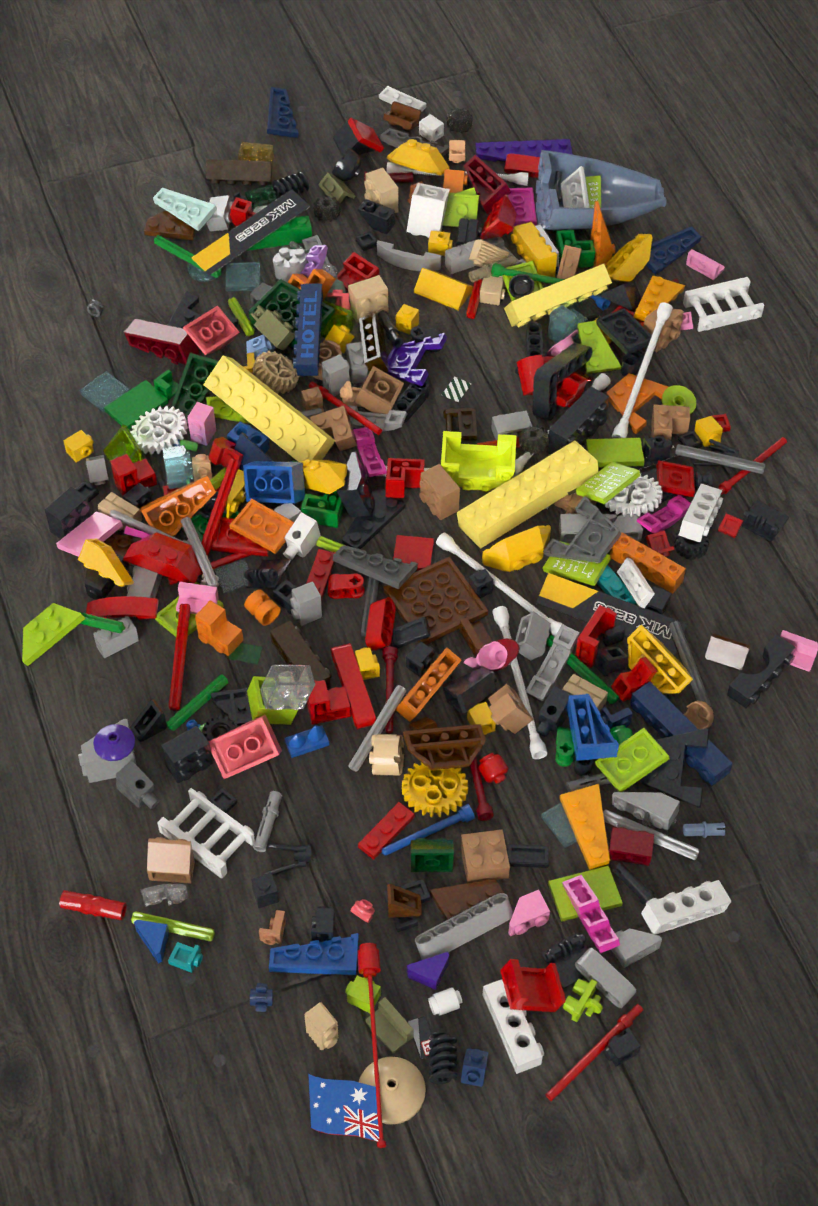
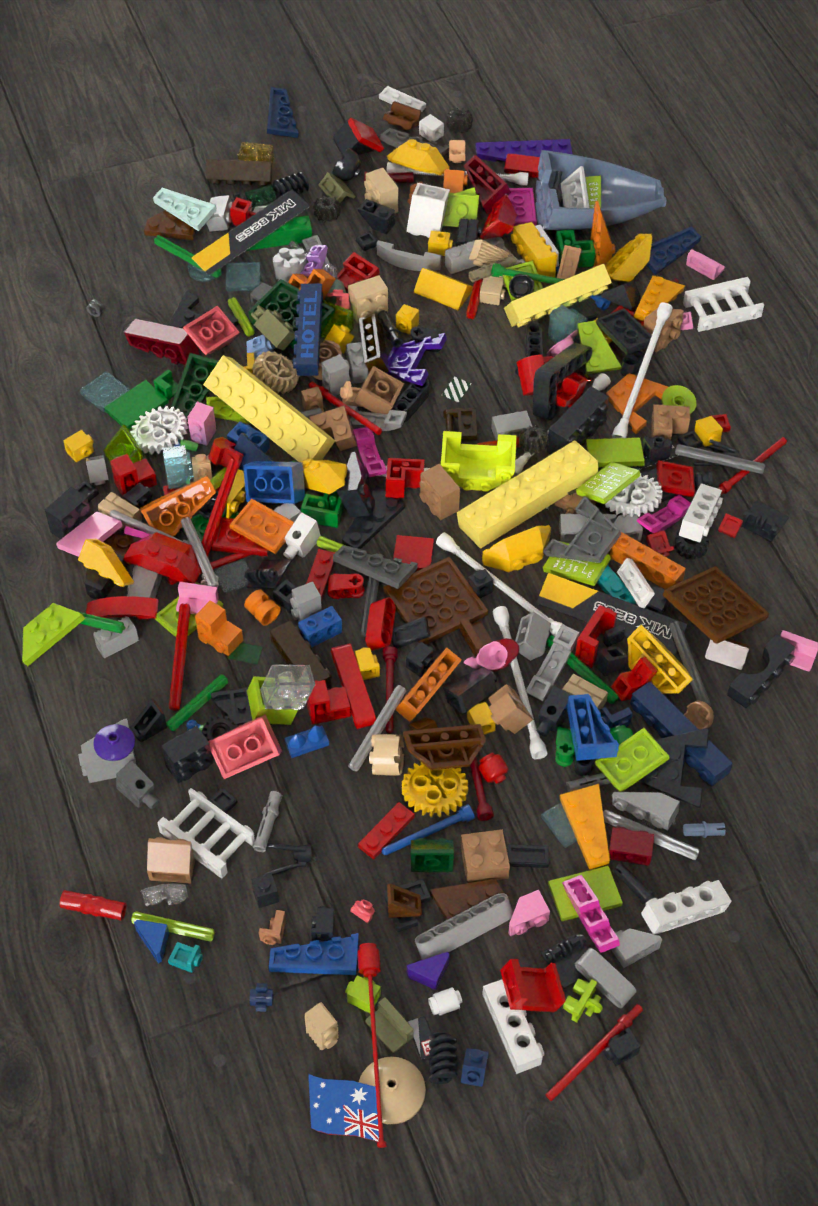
none -> blue brick [298,606,342,648]
none -> reddish brown plate [663,566,769,644]

